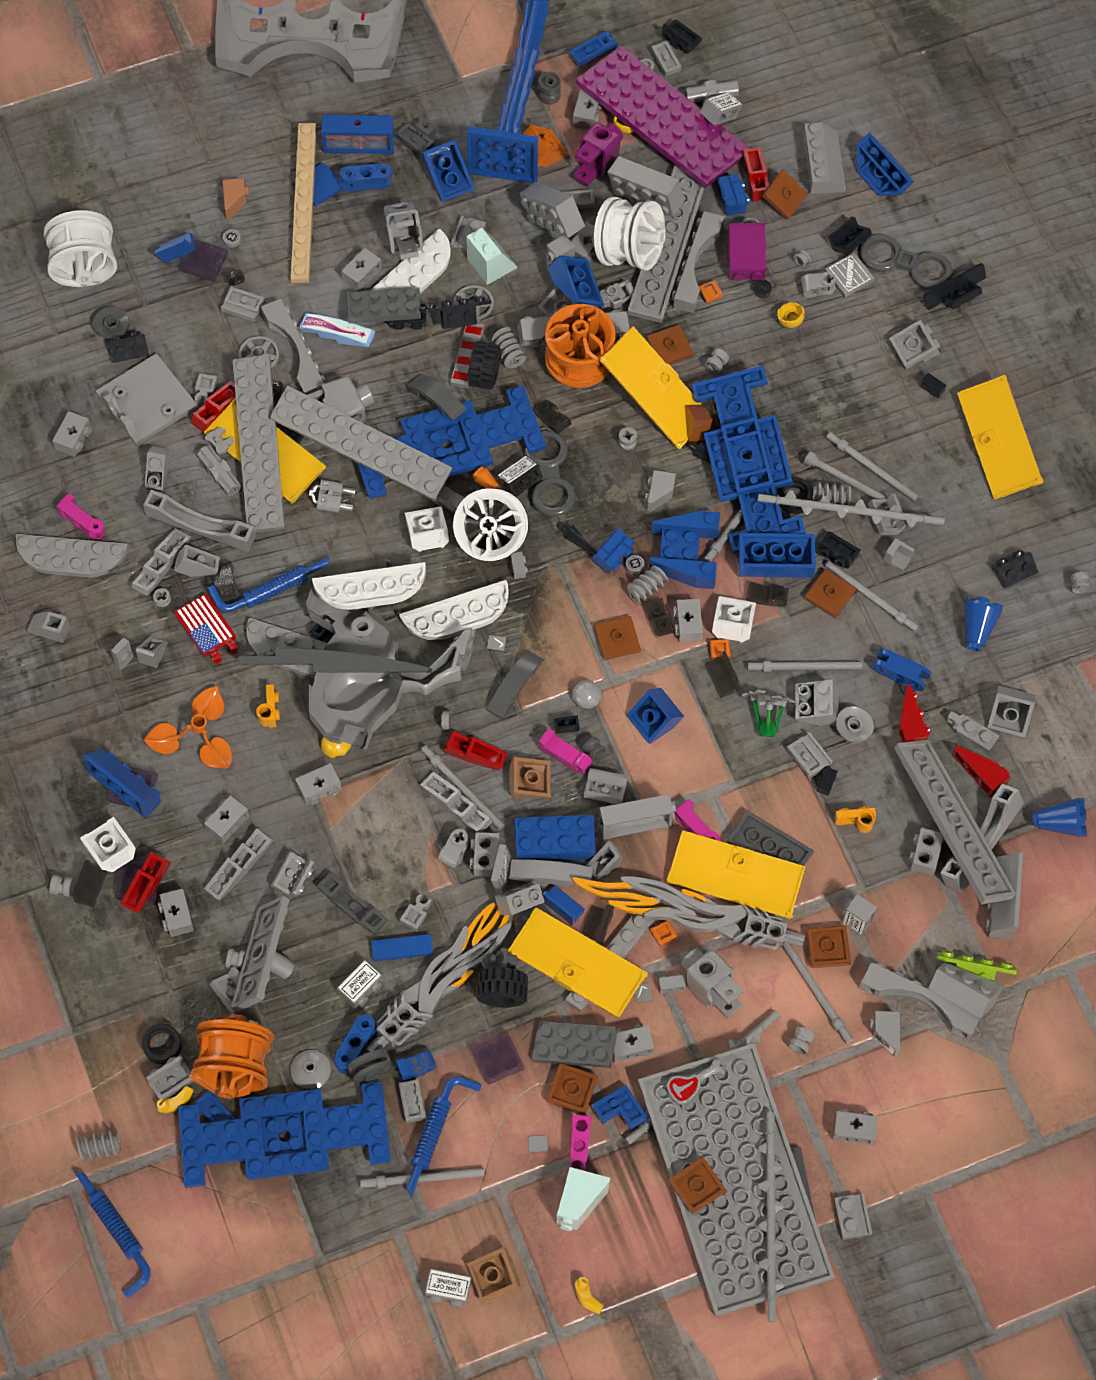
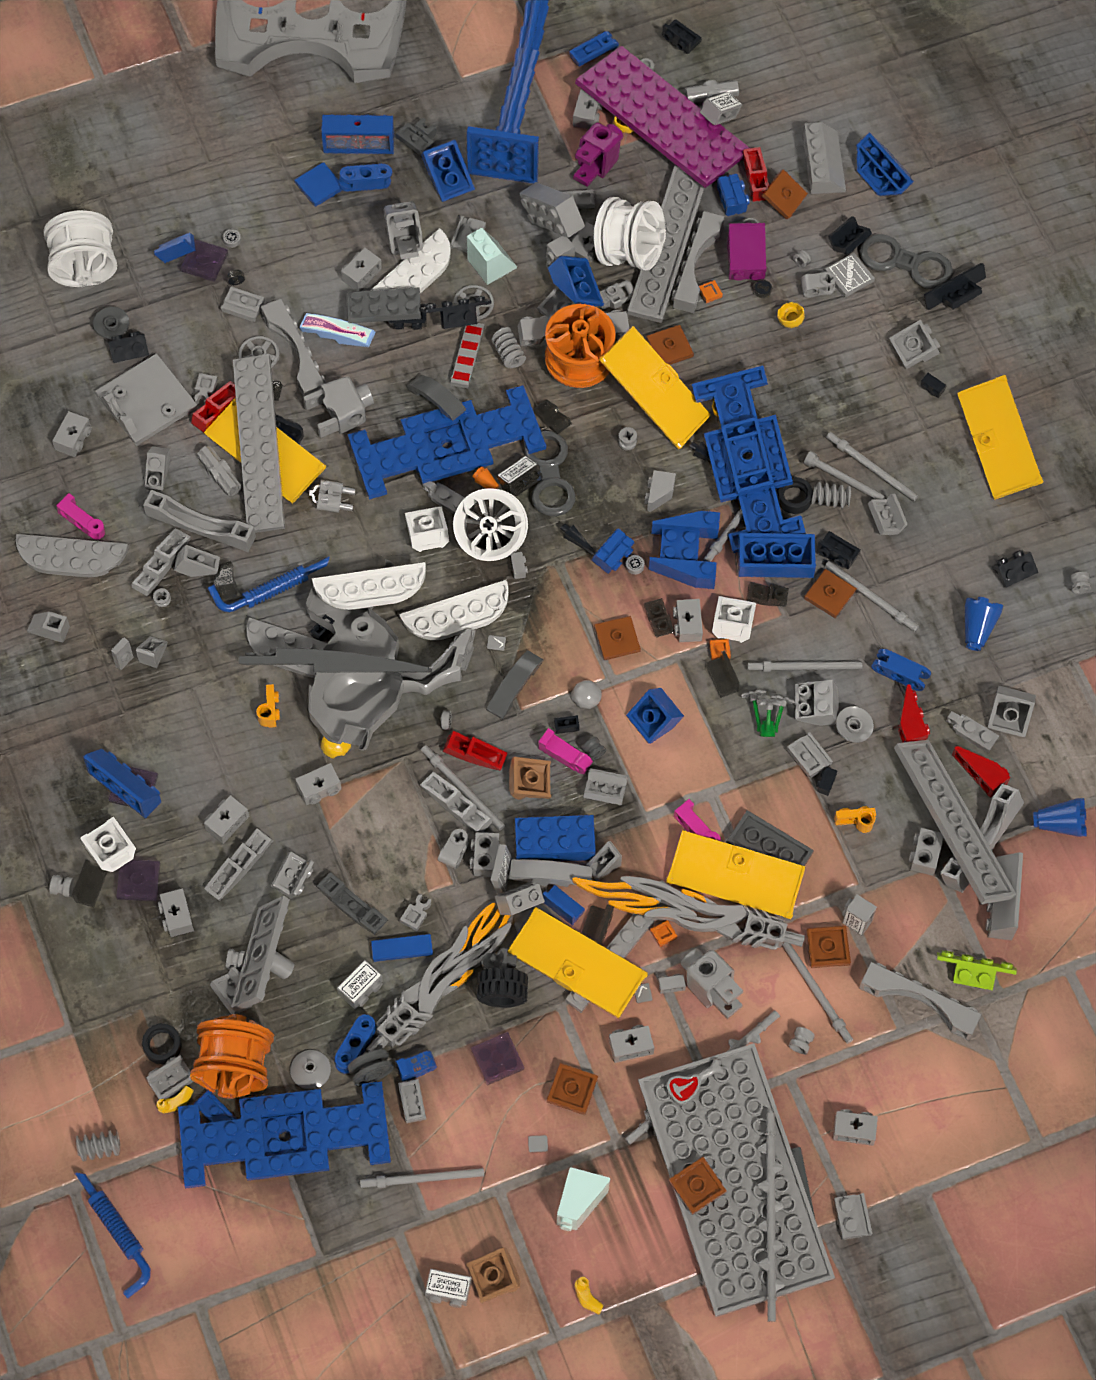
red slope [121,852,171,914] -> none
orange plant [144,686,232,769] -> none
tile [174,594,239,665] -> none
light grey piece [205,428,233,455] -> none
nougat slope [223,178,249,220] -> none
light grey plate [270,385,452,501] -> none
tan plate [291,123,317,283] -> none
blue piece [407,1076,482,1198] -> none
black tyre [468,341,501,390] -> none
orange slope [523,125,569,167] -> none
dark grey plate [532,1021,618,1068] -> none
dark grey wheel [538,72,561,105] -> none
dark pink leg [570,1115,592,1171] -> none
blue plate [591,1085,648,1130] -> none
light grey window [599,794,676,840] -> none
light grey brick [608,156,684,217] -> none
light grey piece [627,565,668,606] -> none
light grey plate [651,41,682,77] -> none
dark orange slope [685,405,712,442] -> none
light grey wheel [704,348,729,374] -> none
light grey plant [757,490,945,528] -> none
light grey slope [870,1011,900,1057] -> none
light grey panel [884,538,915,571] -> none
light grey wedge [928,962,1004,1018] -> none

